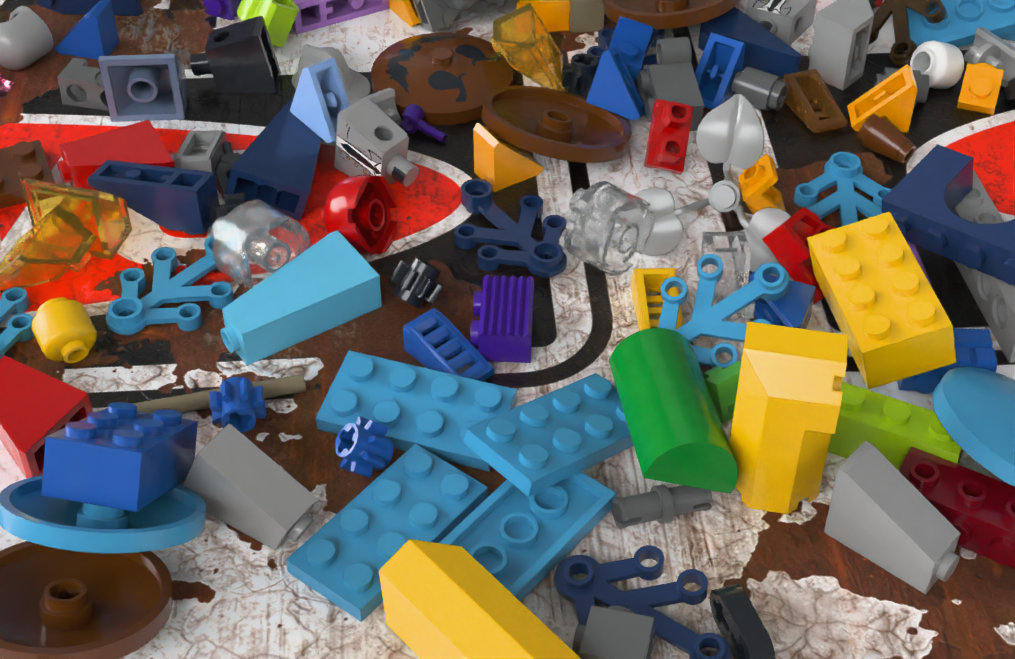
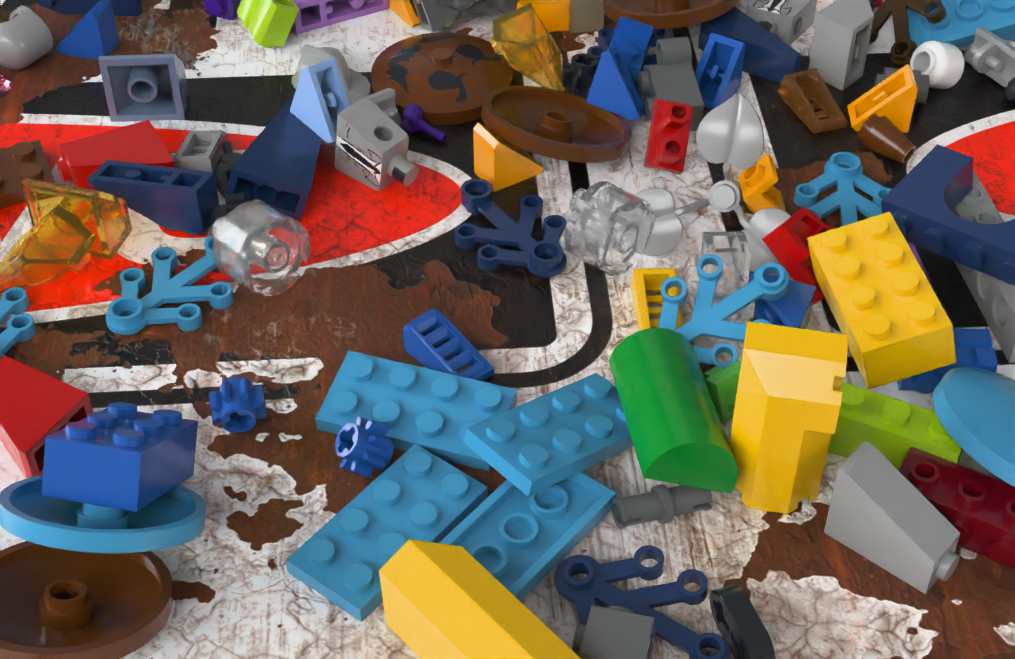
yellow head [31,297,97,363] -> none
dark grey leg [57,57,109,111] -> none
dark tan bar [132,374,306,414] -> none
light grey slope [183,423,318,551] -> none
black torso [190,16,281,94] -> none
medium azure slope [220,230,382,365] -> none
red cylinder [322,174,397,256] -> none
black gear [391,256,443,308] -> none
dark purple brick [470,274,534,363] -> none
dark grey brick [732,66,789,112] -> none
light orange bracket [957,63,1004,115] -> none

